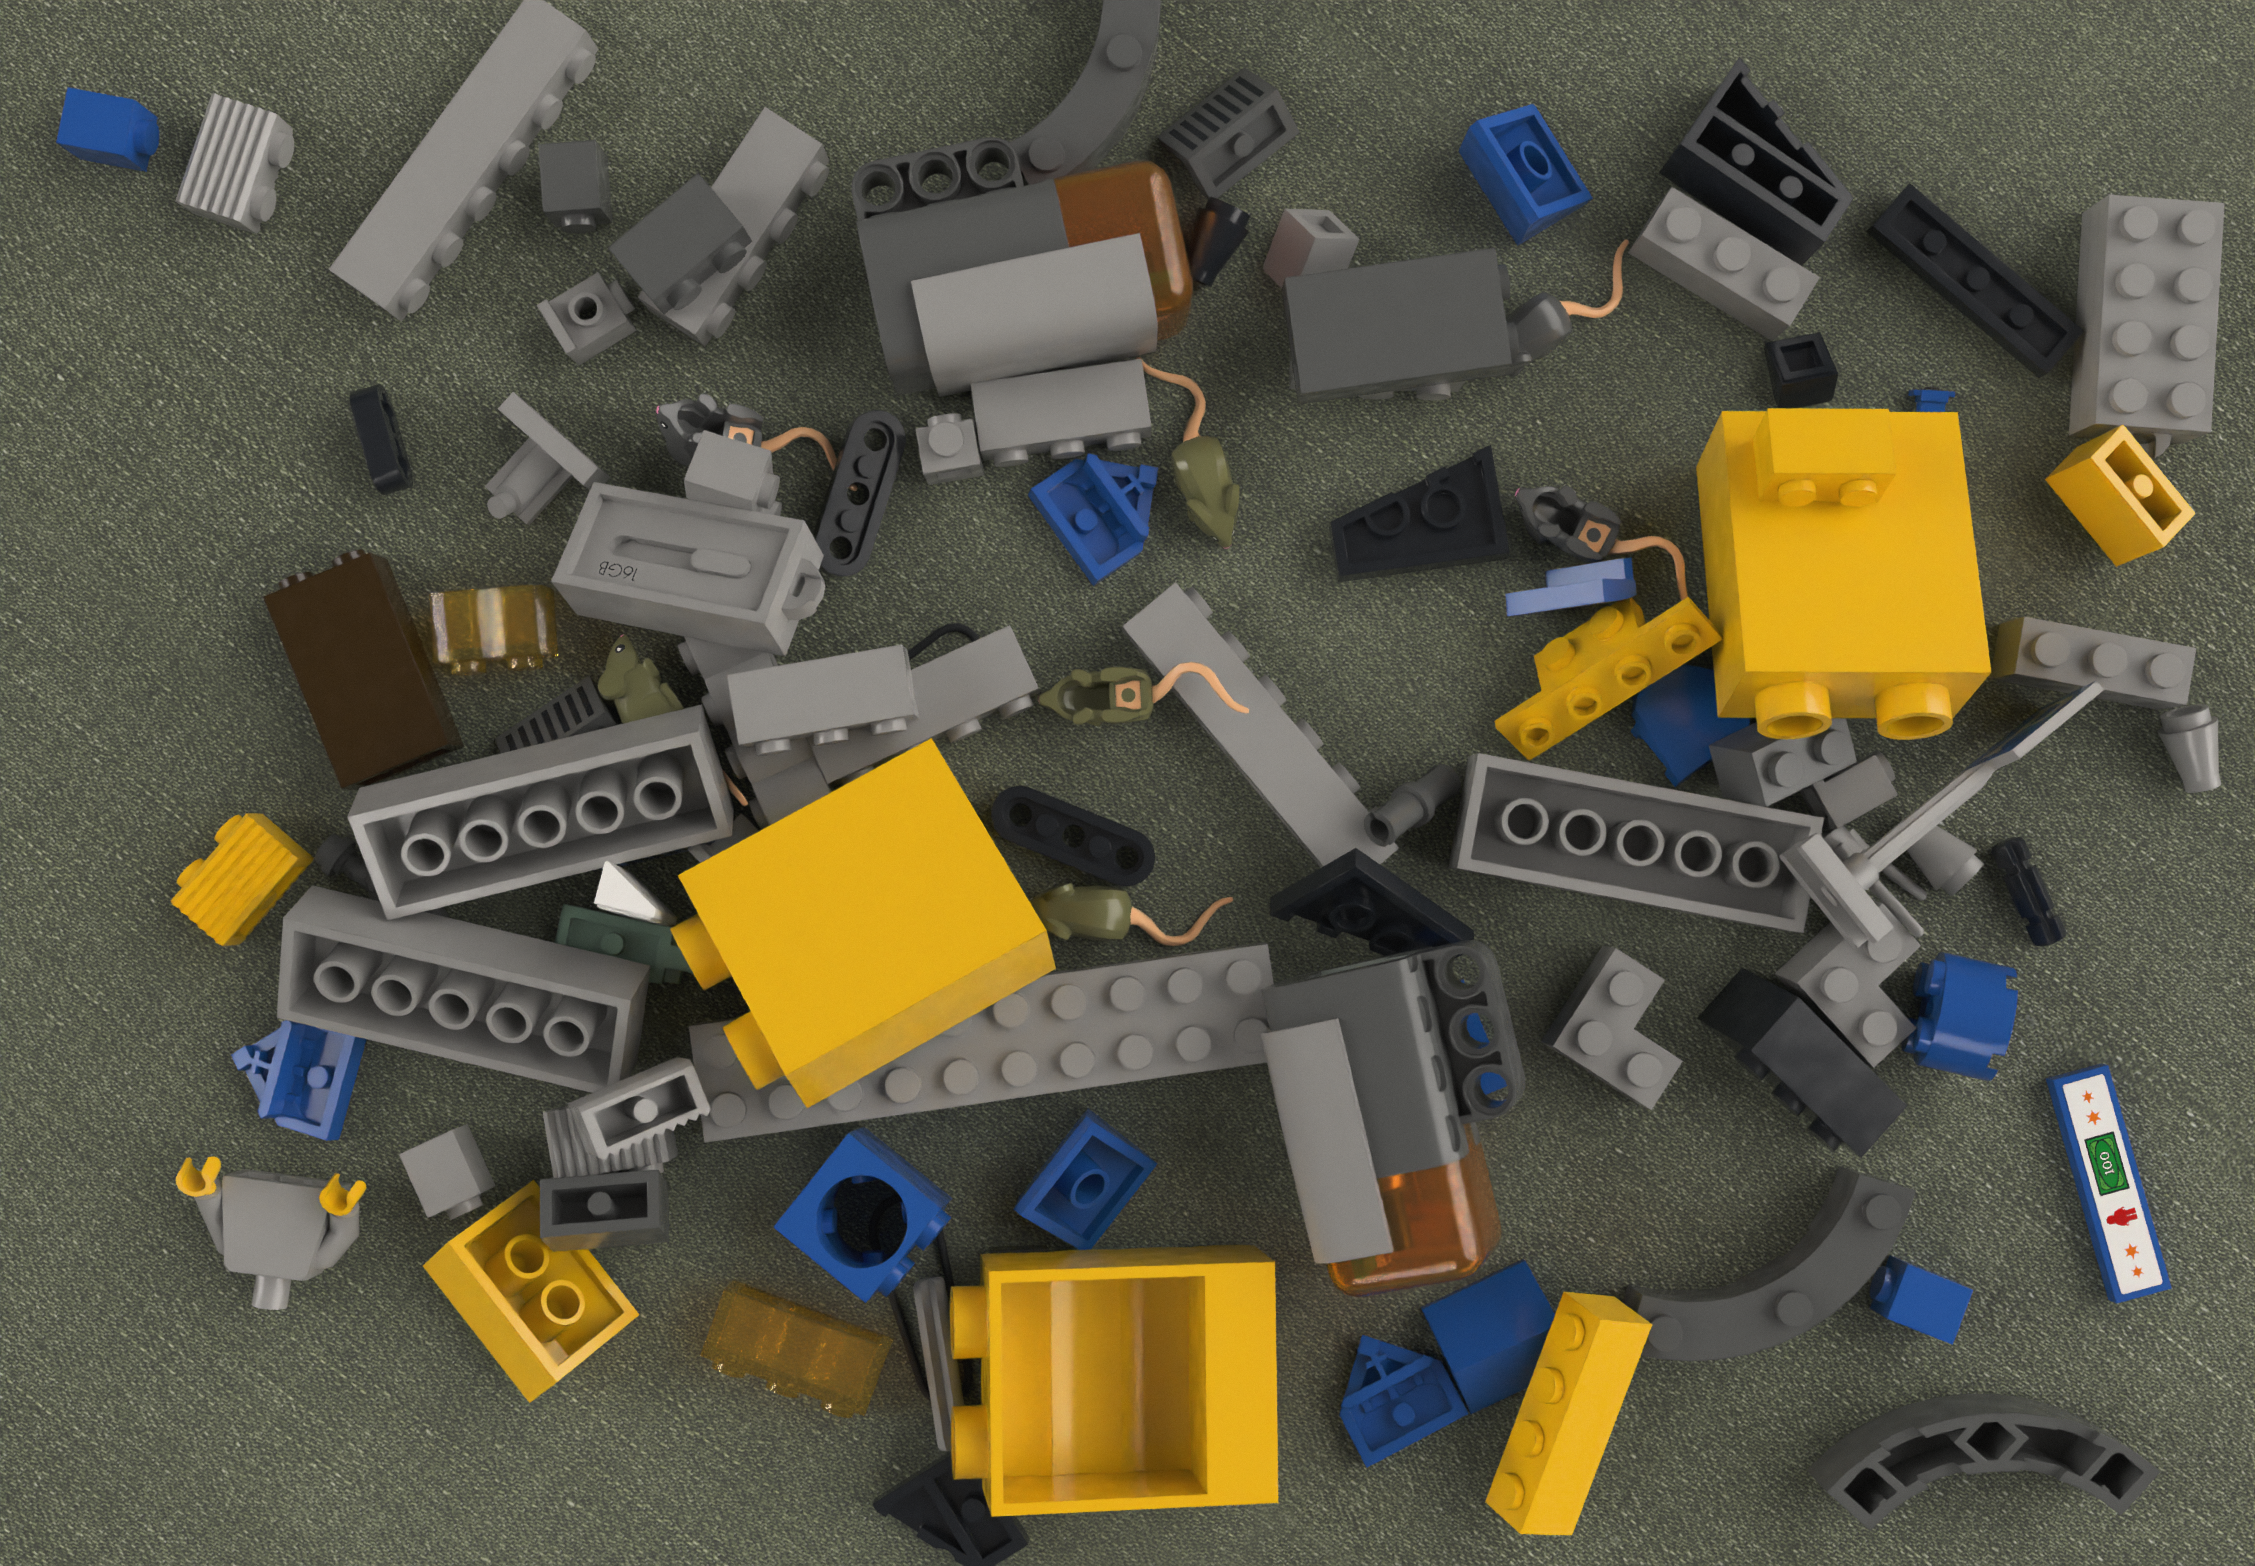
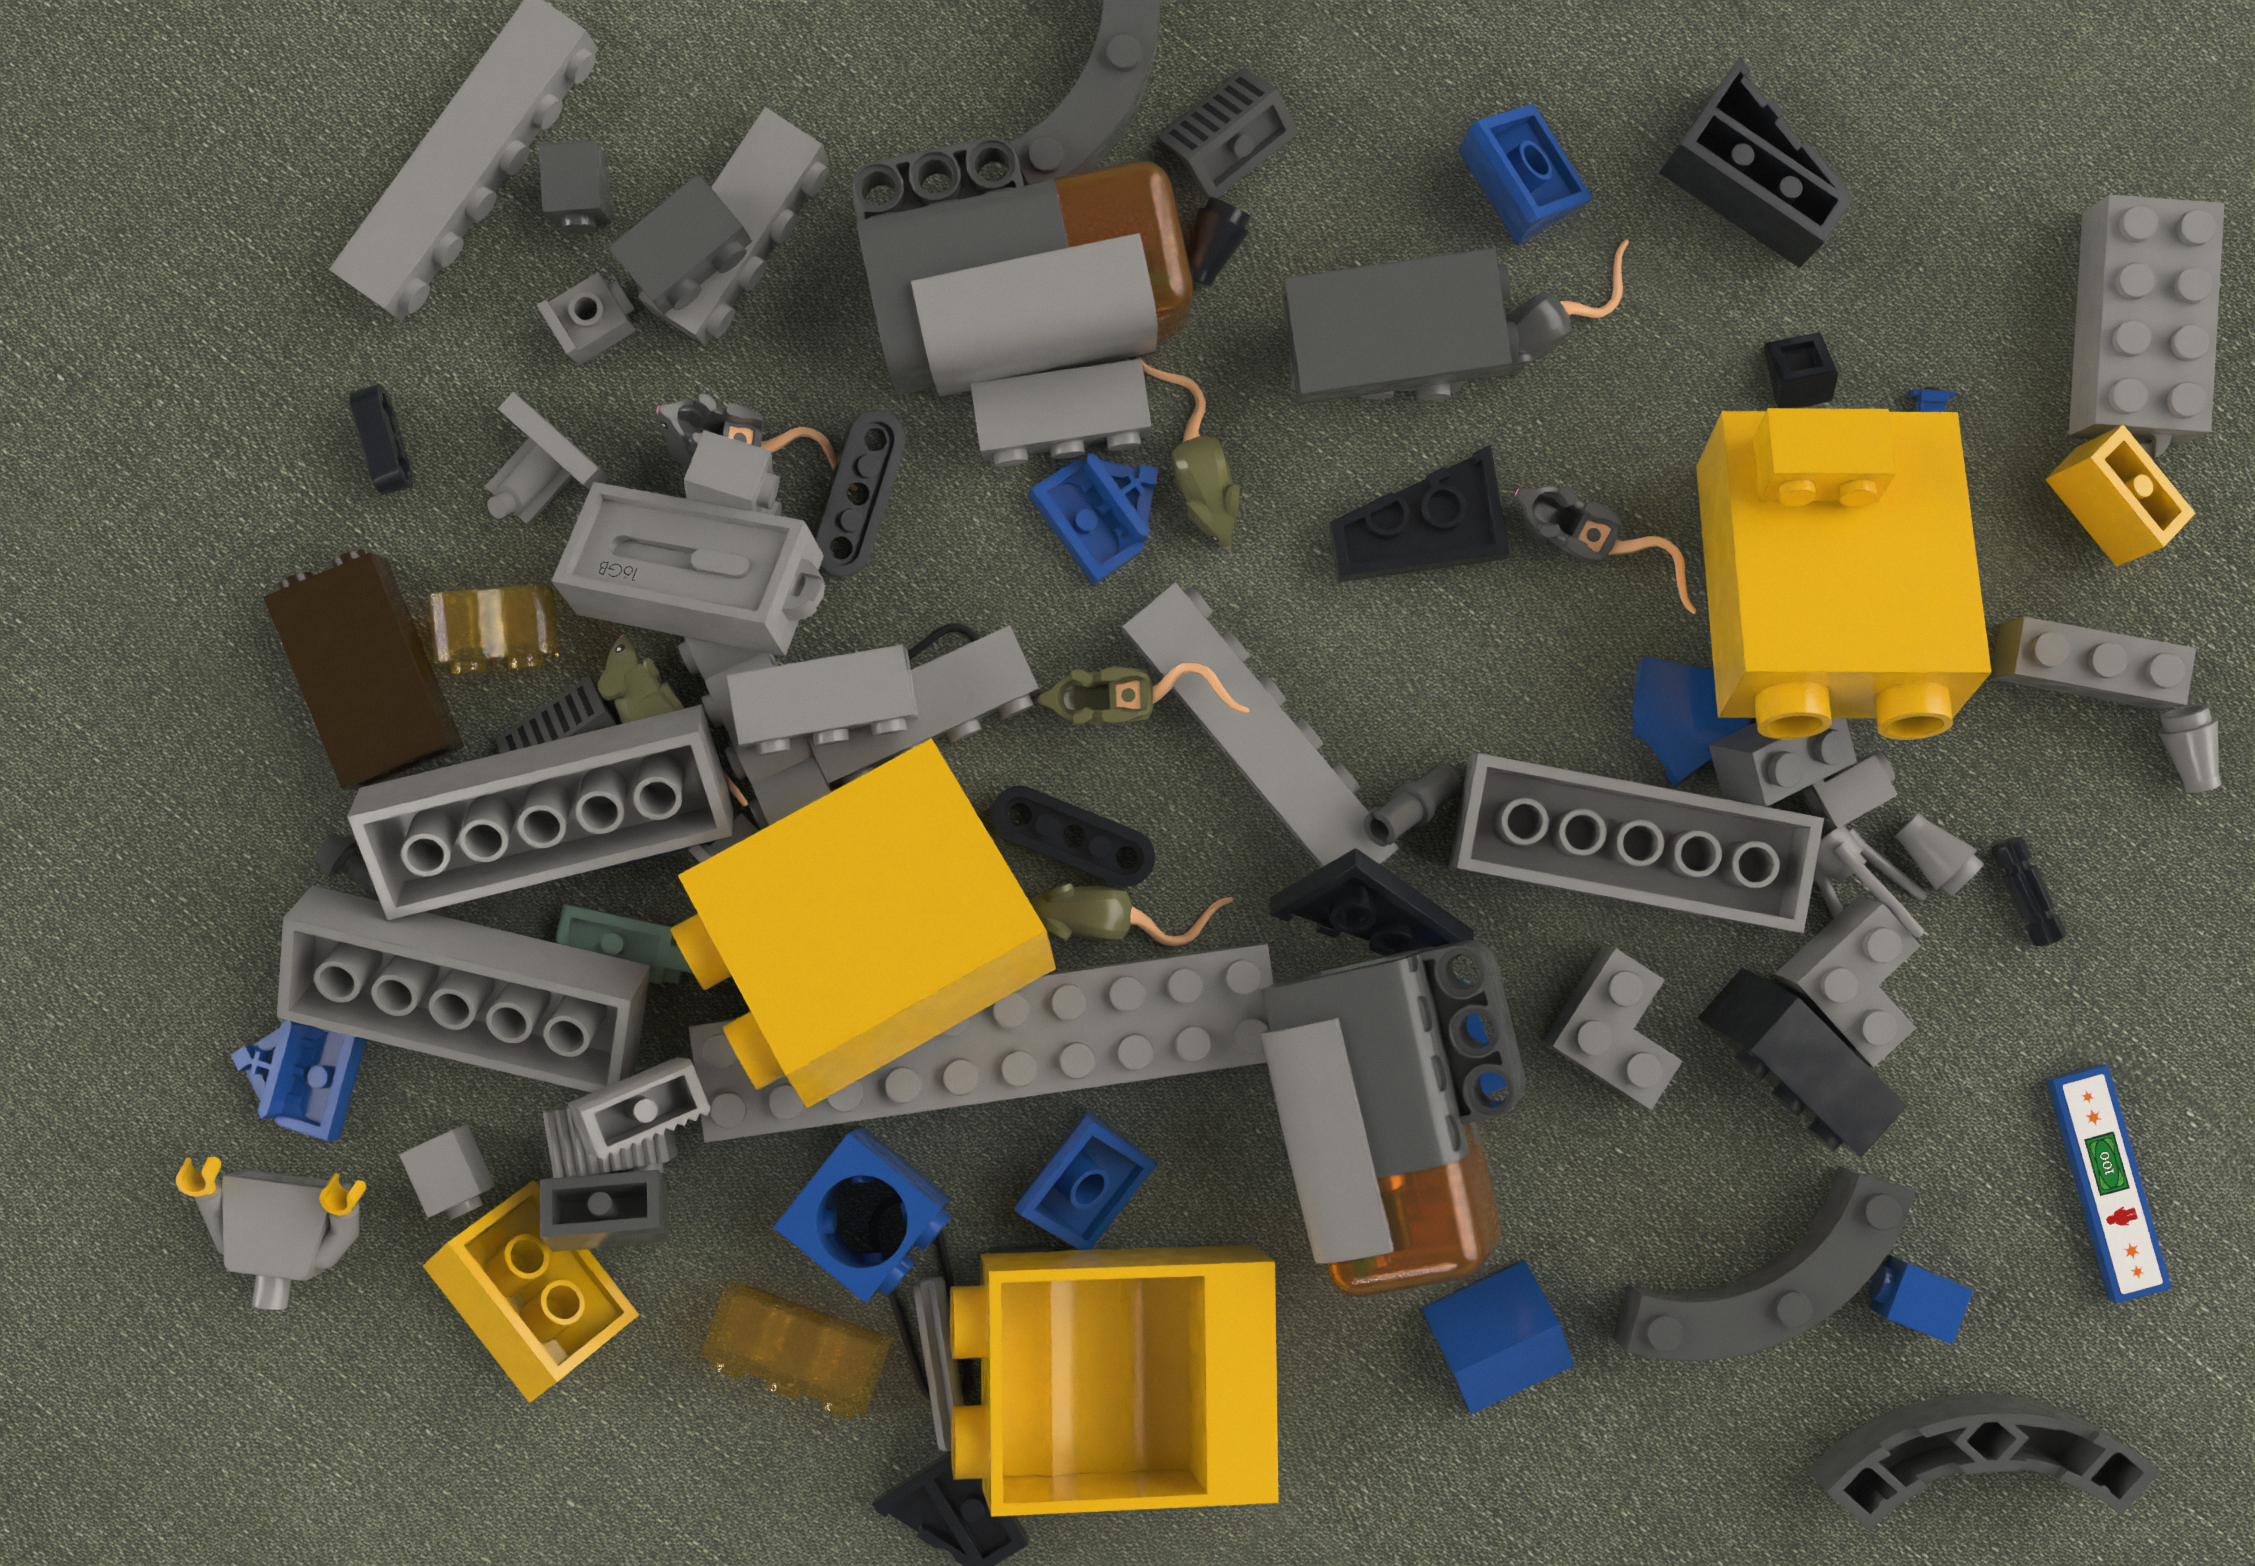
blue brick [56,87,159,172] -> none
yellow brick [171,813,314,946] -> none
light grey brick [175,93,294,234] -> none
white slope [594,861,678,926] -> none
light grey brick [915,413,984,485] -> none
light grey panel [1263,208,1360,288] -> none
blue slope [1339,1335,1469,1468] -> none
yellow brick [1485,1292,1652,1535] -> none
yellow bracket [1494,597,1723,761] -> none
slope [1505,557,1637,617] -> none
light grey brick [1628,187,1820,341] -> none
light grey piece [1779,681,2104,950] -> none
black plate [1866,183,2084,378] -> none
blue brick [1901,952,2018,1082] -> none

